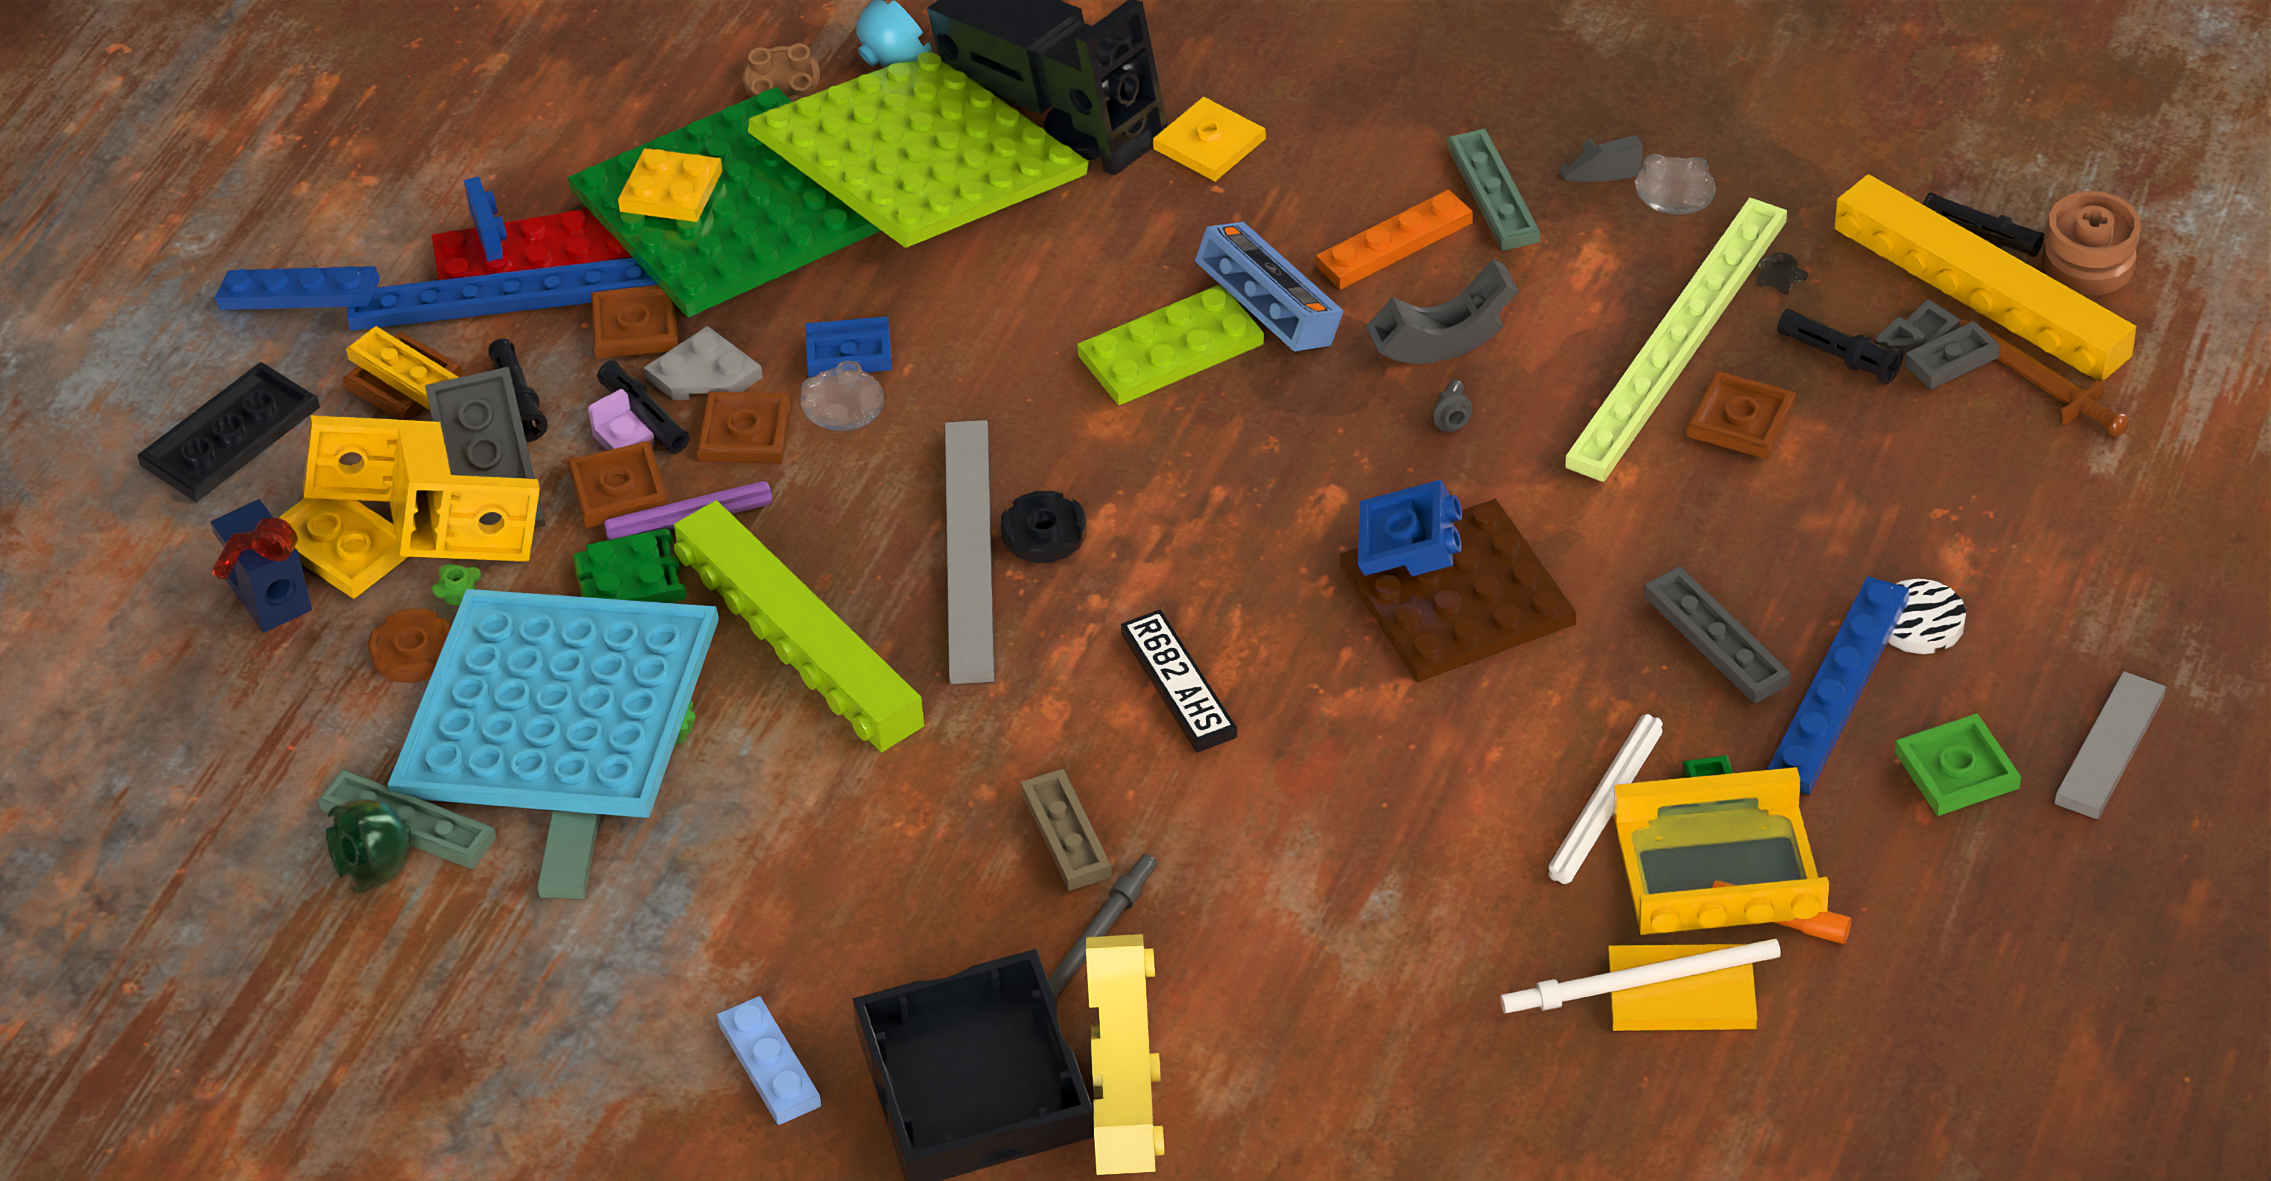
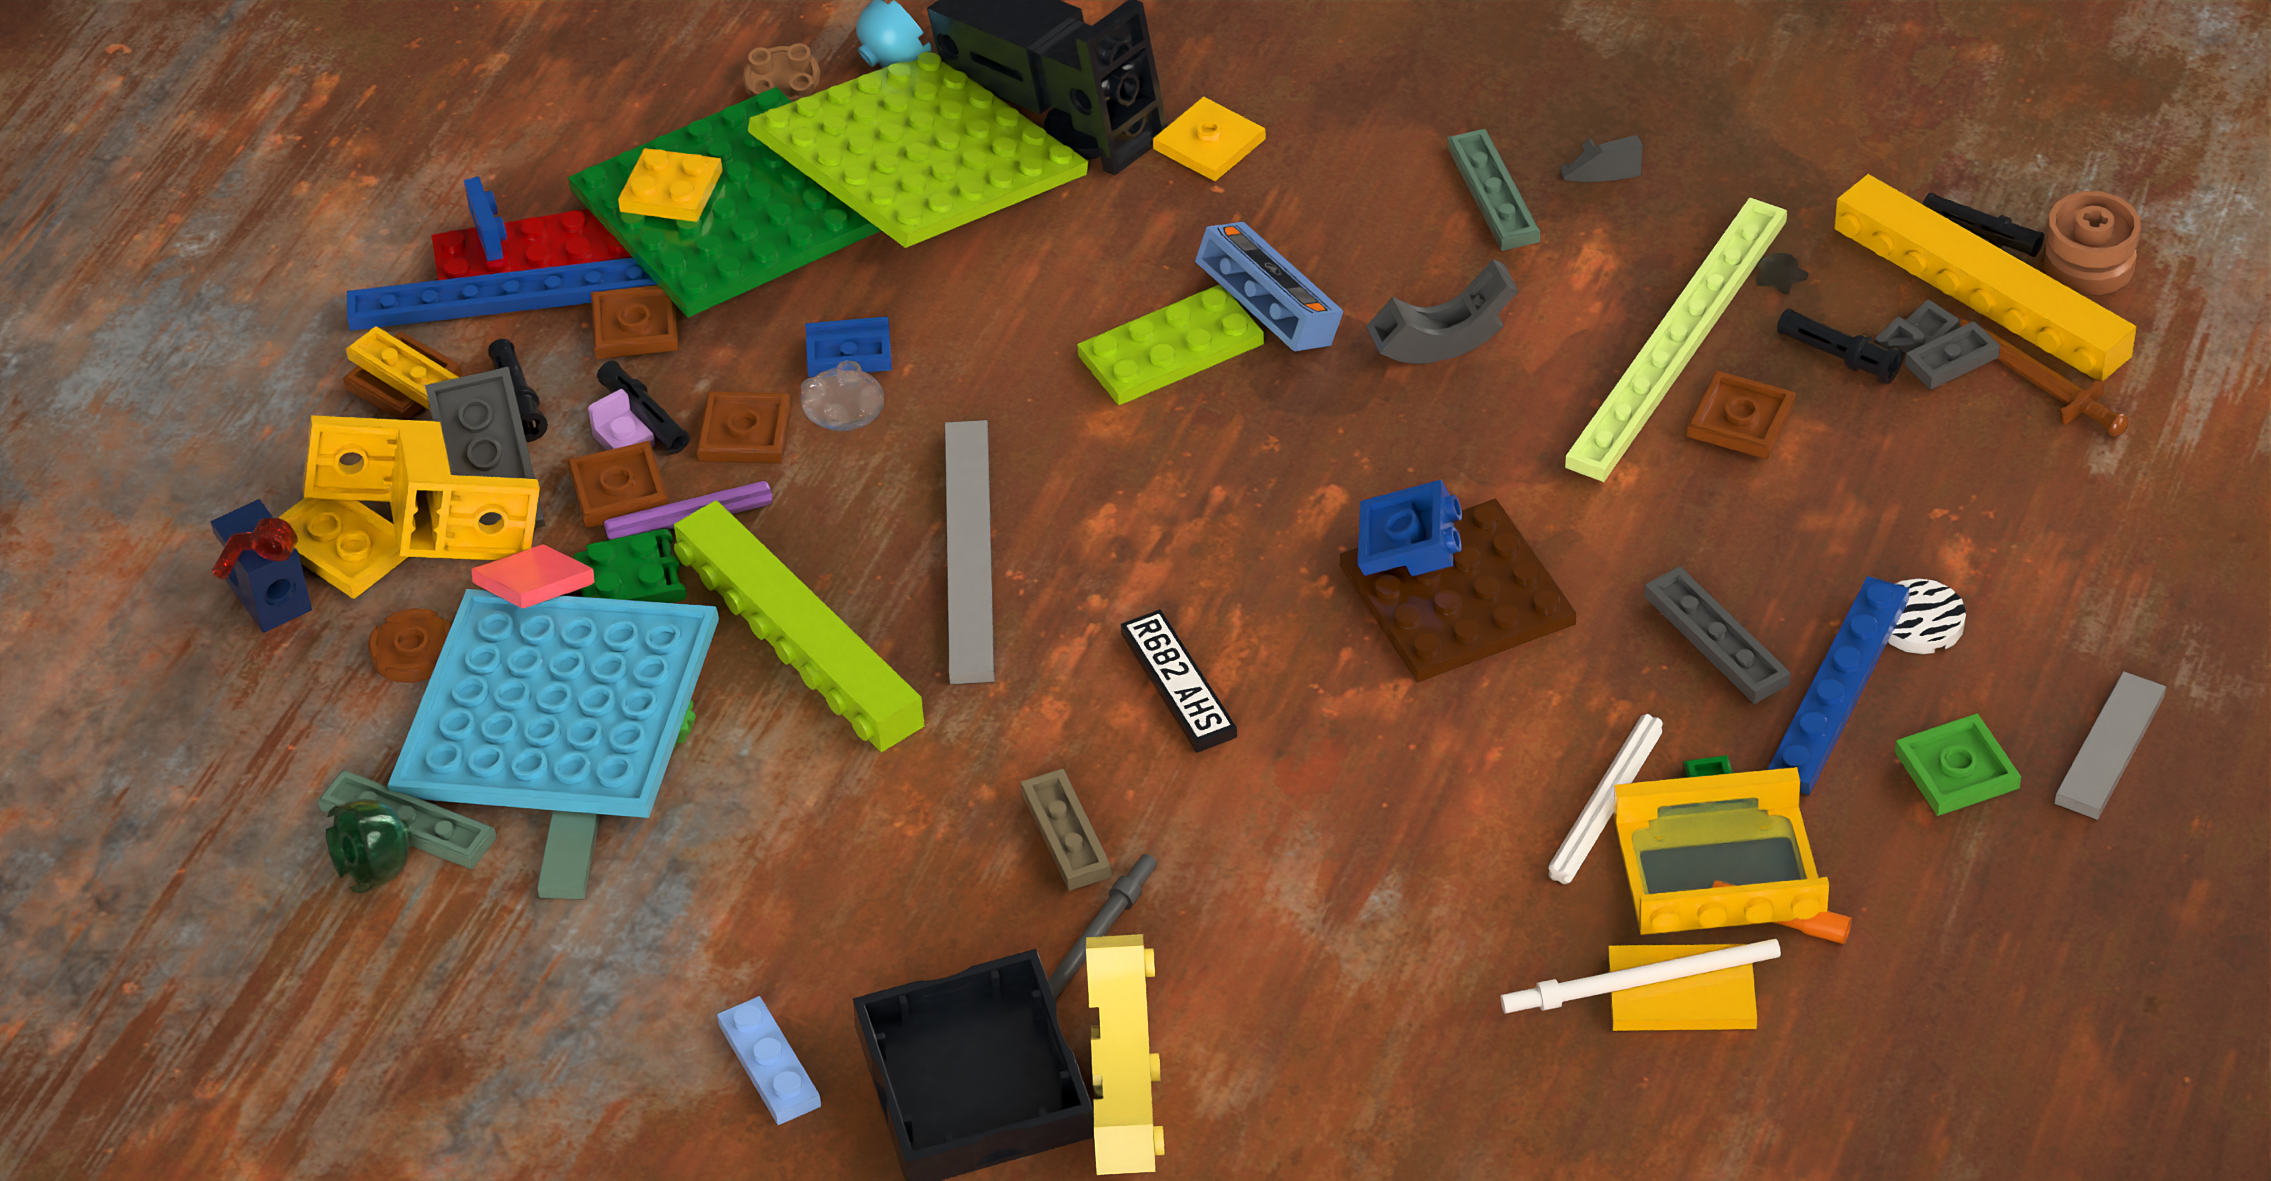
black tile [137,362,320,502] -> none
blue plate [215,266,380,310] -> none
bright green plate [432,564,481,605] -> none
light grey plate [644,326,763,400] -> none
black plate [1001,491,1087,563] -> none
orange plate [1316,189,1473,290] -> none
dark grey plate [1432,380,1473,432] -> none
clear dish [1635,154,1716,215] -> none
none -> coral tile [471,544,594,609]

